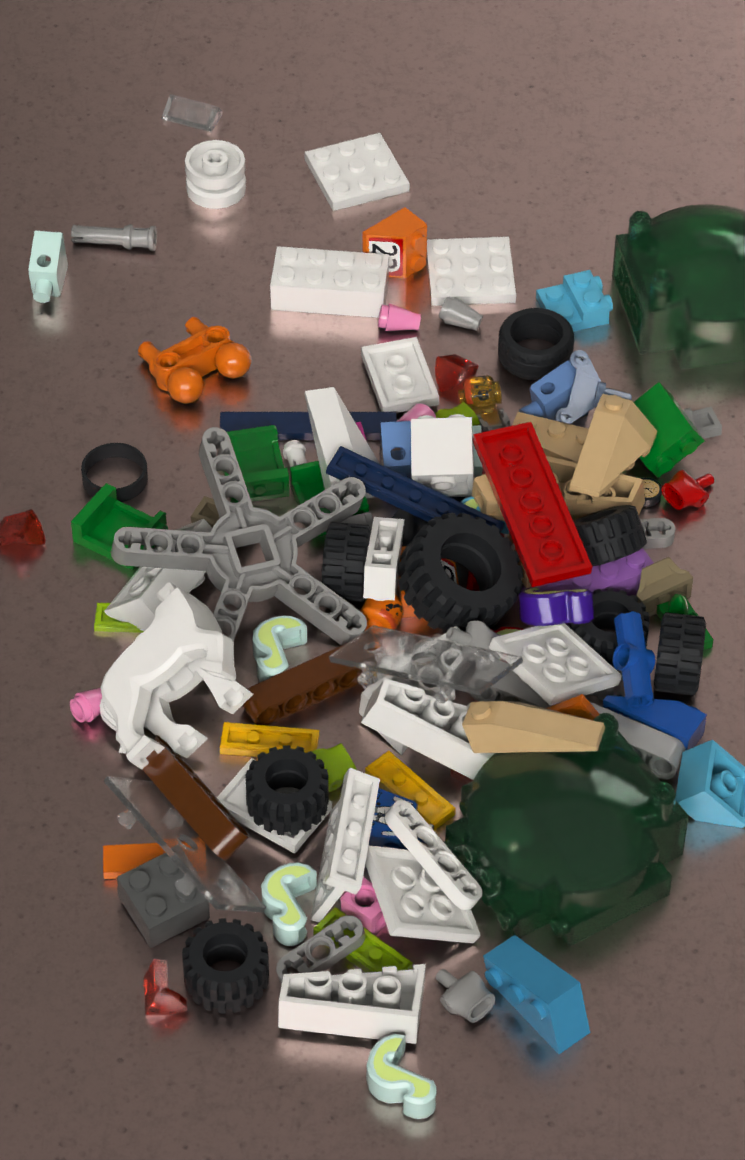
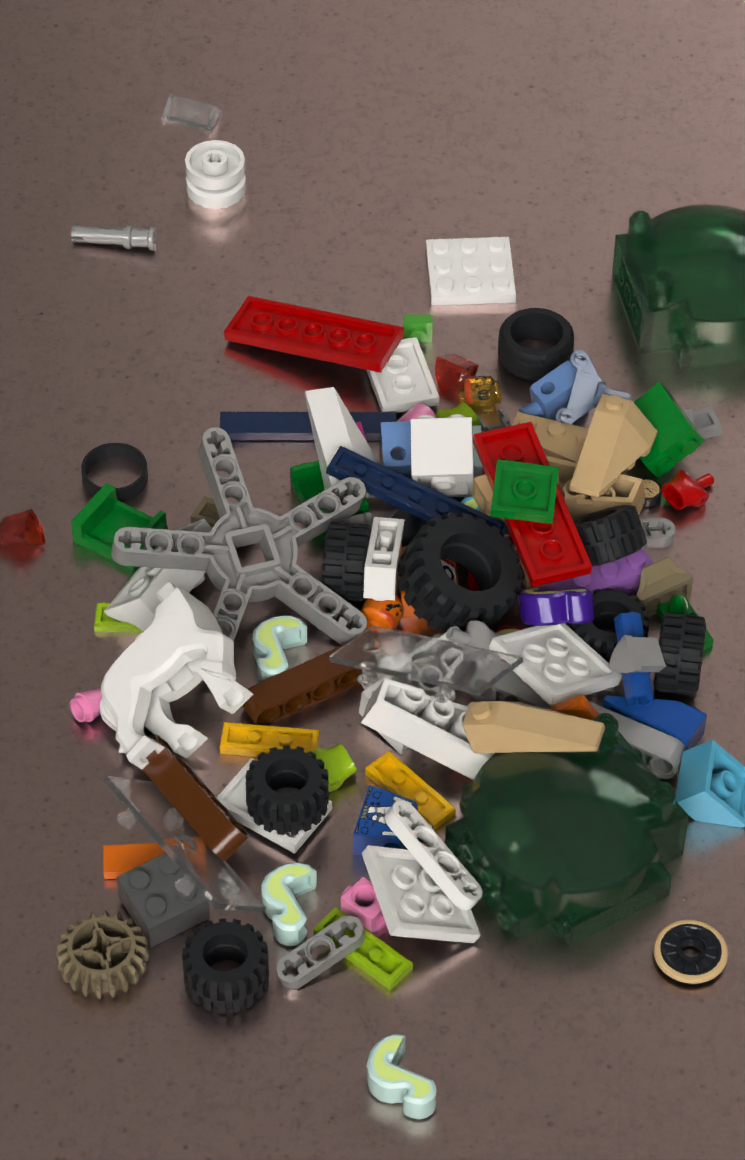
light aqua torso [28,231,68,303] -> none
orange piece [138,317,251,404] -> none
clear red tile [144,959,187,1015] -> none
green panel [223,425,290,503] -> none
white brick [270,246,389,318] -> none
white wedge [278,964,426,1044] -> none
white pin [283,440,308,468] -> none
white plate [305,133,410,211] -> none
white fence [310,768,380,923] -> none
orange slope [362,207,427,278] -> none
bright pink cone [378,303,421,331] -> none
light grey piece [436,969,495,1023] -> none
light grey cone [439,297,483,331] -> none
dark azure wedge [483,935,590,1054] -> none
medium azure plate [536,270,613,332] -> none
none -> dark tan gear [56,910,149,1000]
none -> red plate [223,296,404,373]
none -> bright green plate [403,314,433,343]
none -> green plate [490,459,559,524]
none -> light grey tile [609,635,666,673]
none -> black wheel [653,920,728,984]

